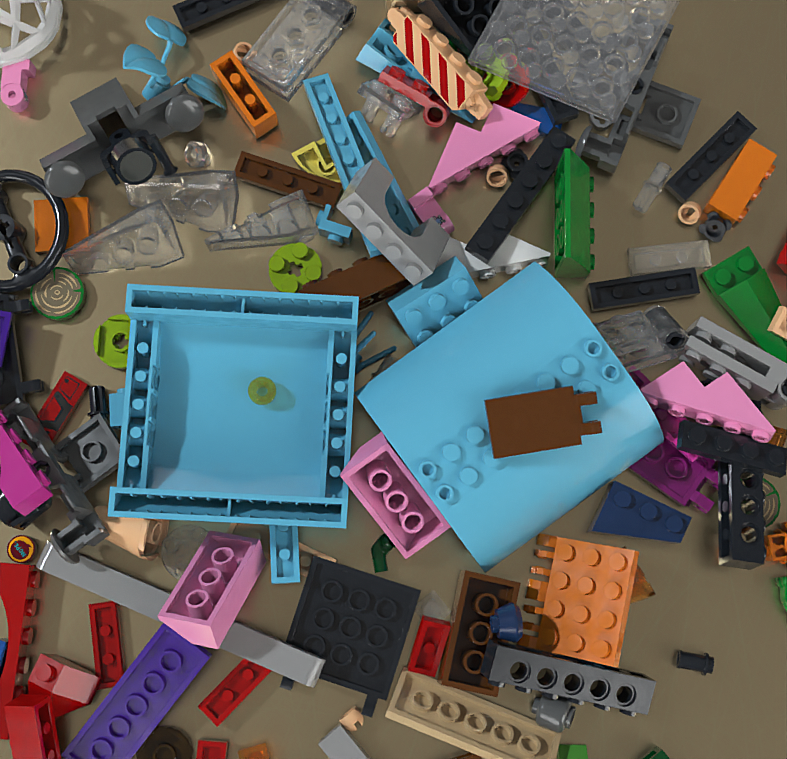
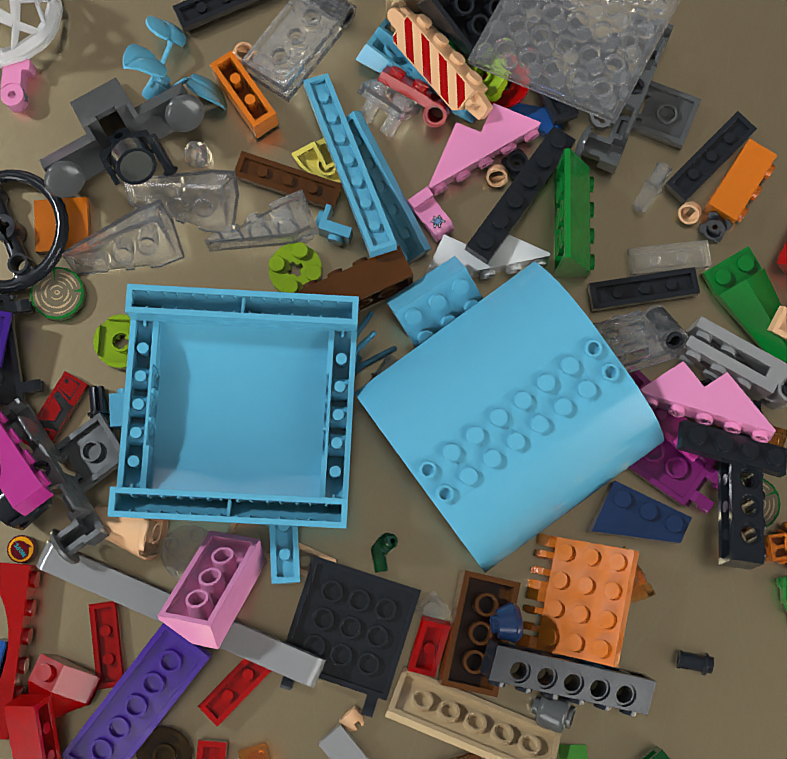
clear yellow plate [248,377,276,405] -> none
light grey arch [336,157,450,286] -> none
bright pink slope [340,432,451,559] -> none
reddish brown tile [484,386,602,459] -> none

